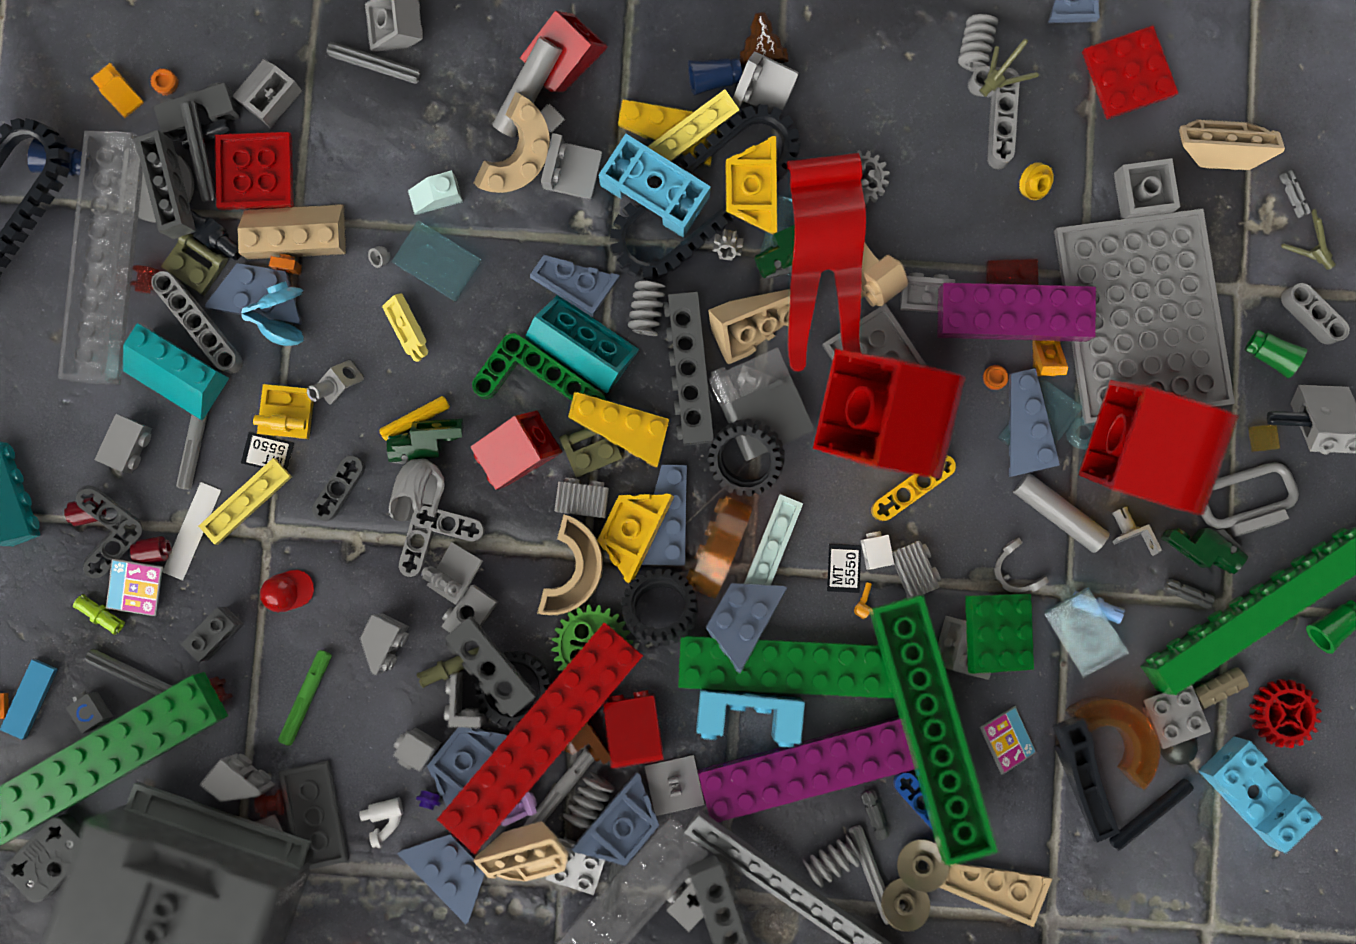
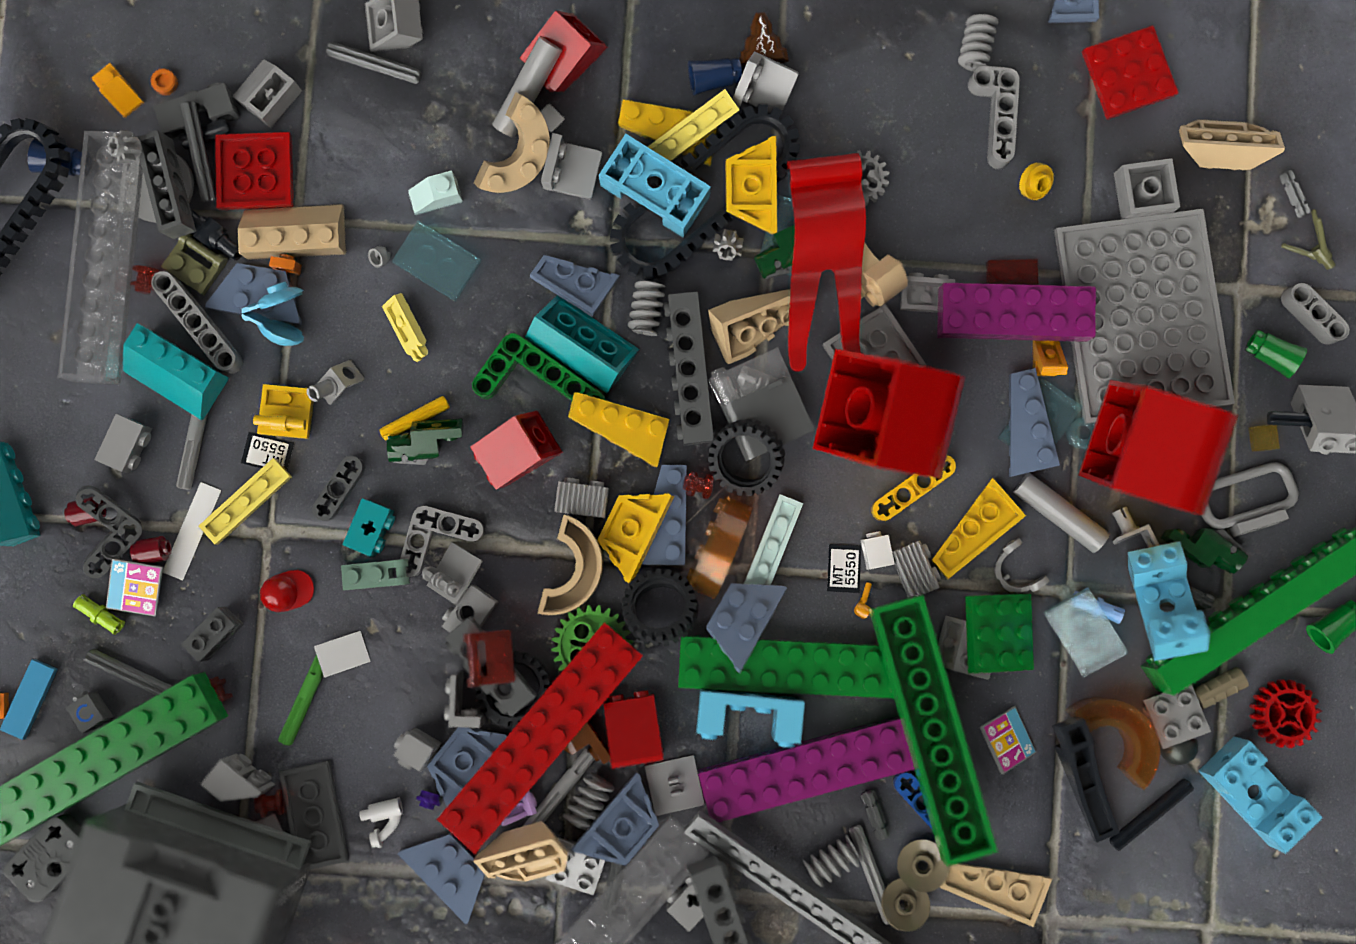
light grey slope [360,613,409,675] -> none
light grey hair [389,458,445,521] -> none
olive pin [416,647,479,688] -> none
olive plate [559,428,622,478] -> none
olive plant [979,39,1039,97] -> none
orange plate [983,365,1008,390] -> none
none -> light grey gear [108,130,142,163]
none -> white sticker [314,631,371,678]
none -> sand green plate [341,559,410,590]
none -> teal brick [342,498,395,557]
none -> clear red plate [463,629,515,687]
none -> clear red wheel [683,471,713,499]
none -> yellow wing [931,478,1026,580]
none -> medium azure plate [1128,541,1209,661]

